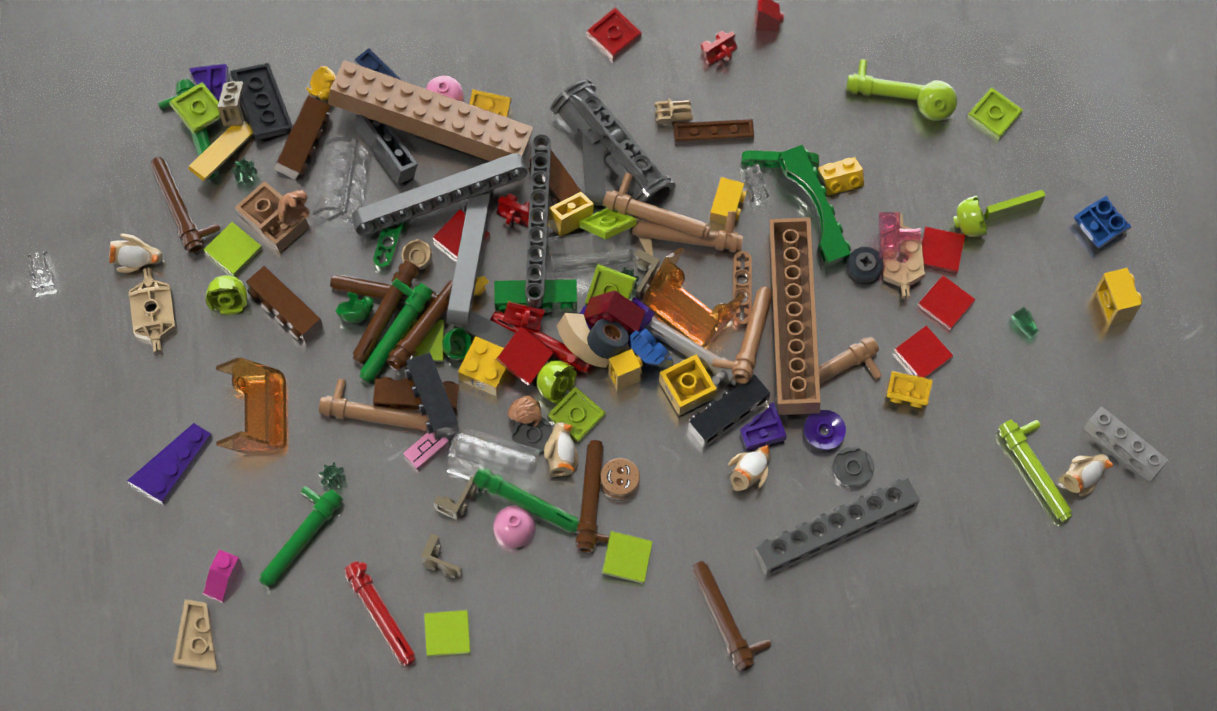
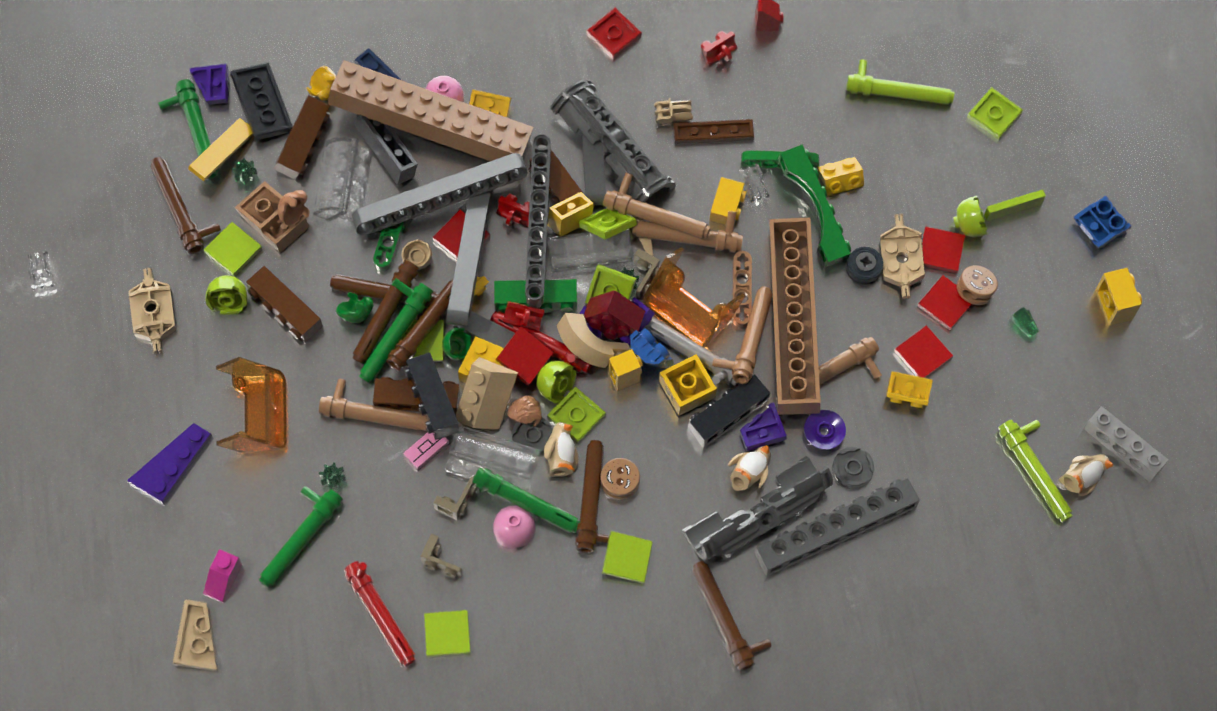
animal [109,234,163,273] -> none
lime tile [169,82,221,134] -> none
dark tan bracket [218,81,244,126] -> none
black wheel [587,319,629,359] -> none
clear pink brick [878,212,921,259] -> none
lime cylinder [917,81,957,121] -> none
none -> tan slope [456,357,518,429]
none -> dark grey piece [682,456,833,561]
none -> head [957,265,998,305]

